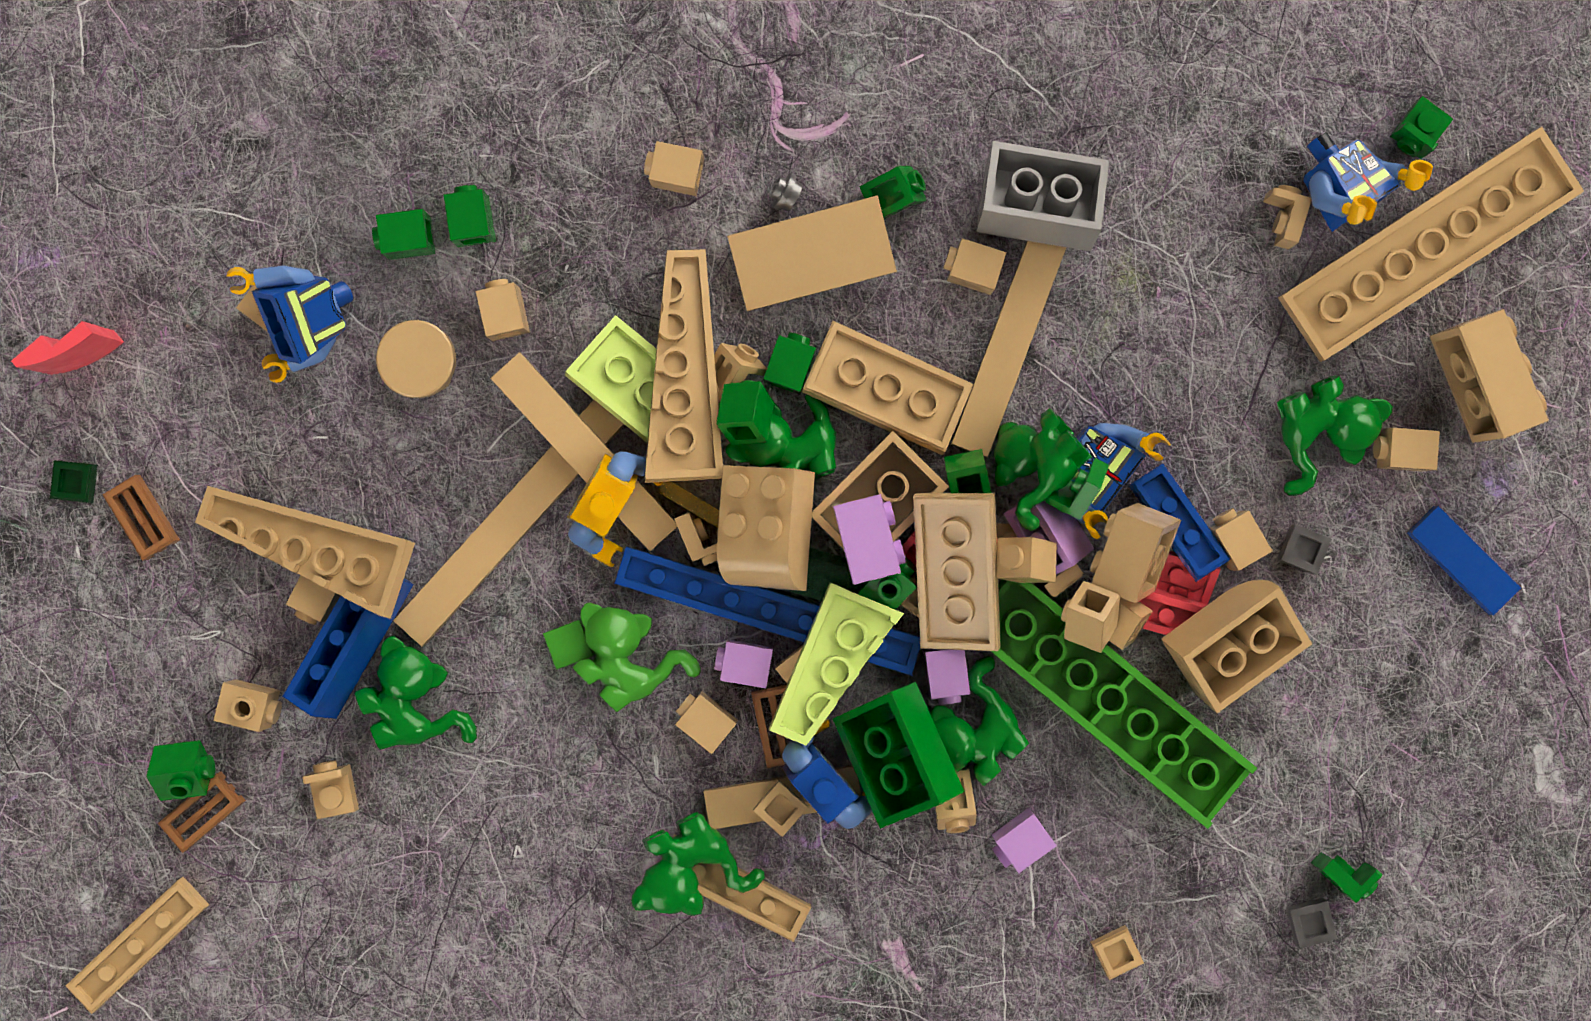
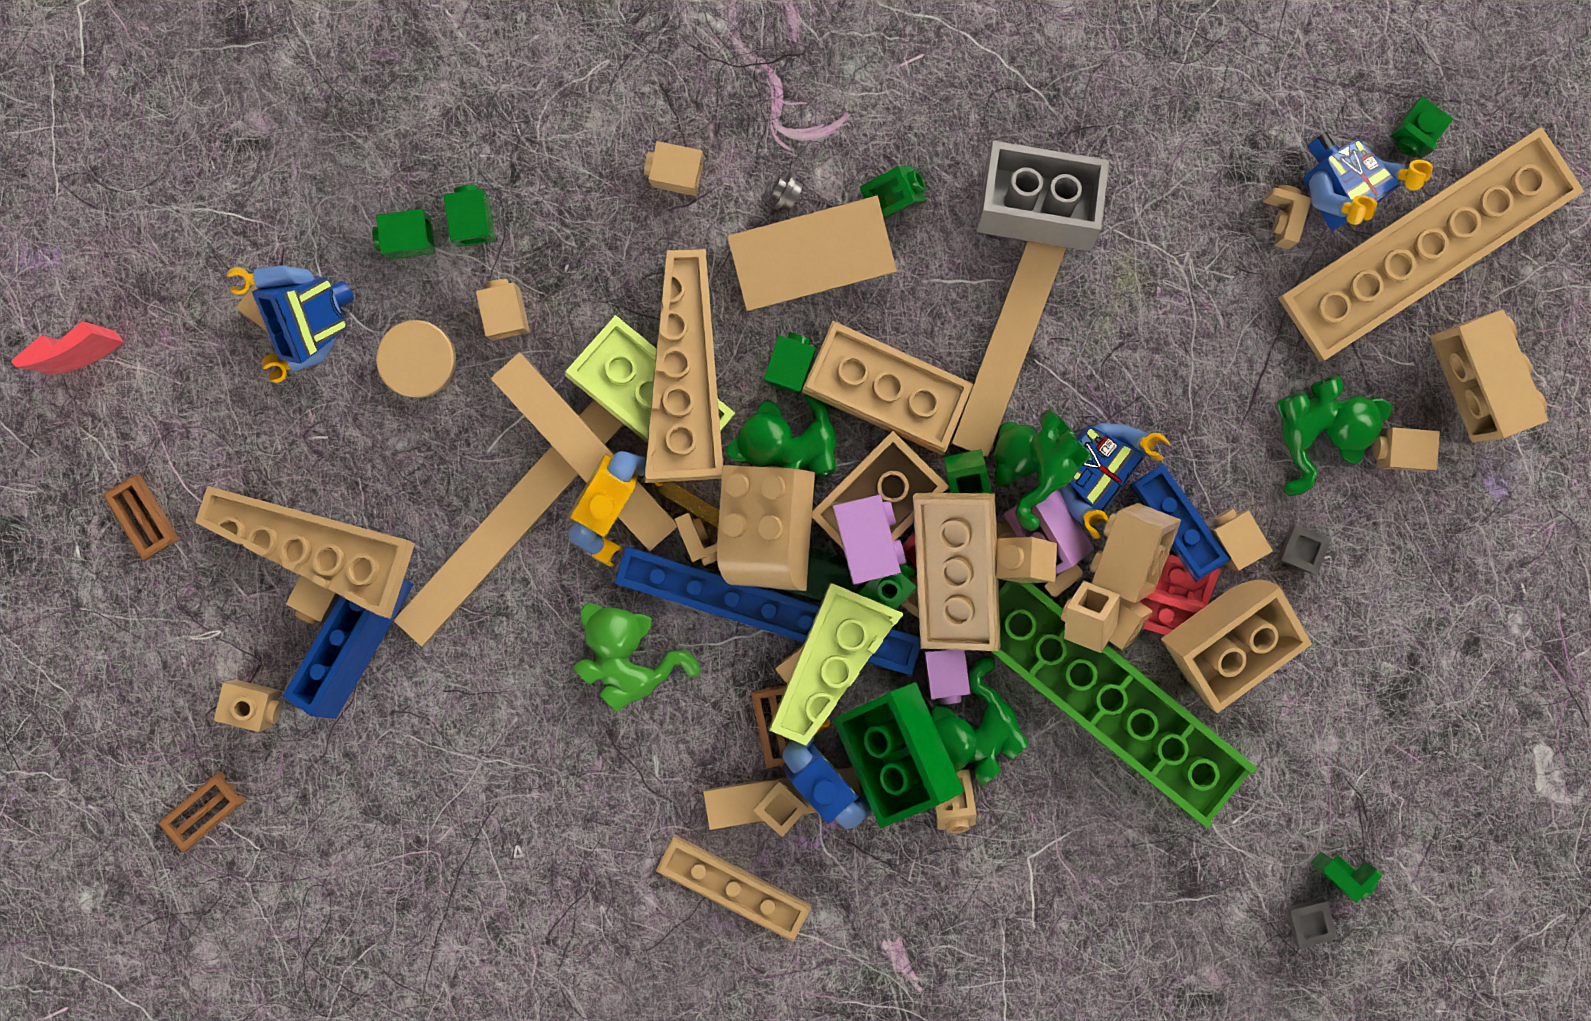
dark green tile [50,460,98,503] -> none
tan tile [66,877,209,1014] -> none
green brick [146,740,215,801] -> none
tan bracket [302,760,359,819] -> none
green animal [354,636,477,750] -> none
bright green tile [543,619,594,670] -> none
green animal [631,812,765,916] -> none
tan brick [675,691,738,754] -> none
tan bracket [714,343,767,403] -> none
lavender brick [714,640,773,688] -> none
green brick [716,380,774,445] -> none
tan brick [943,238,1007,295] -> none
lavender brick [991,808,1057,873] -> none
green bracket [1045,458,1109,520] -> none
tan tile [1090,925,1144,980] -> none
blue tile [1407,506,1521,615] -> none

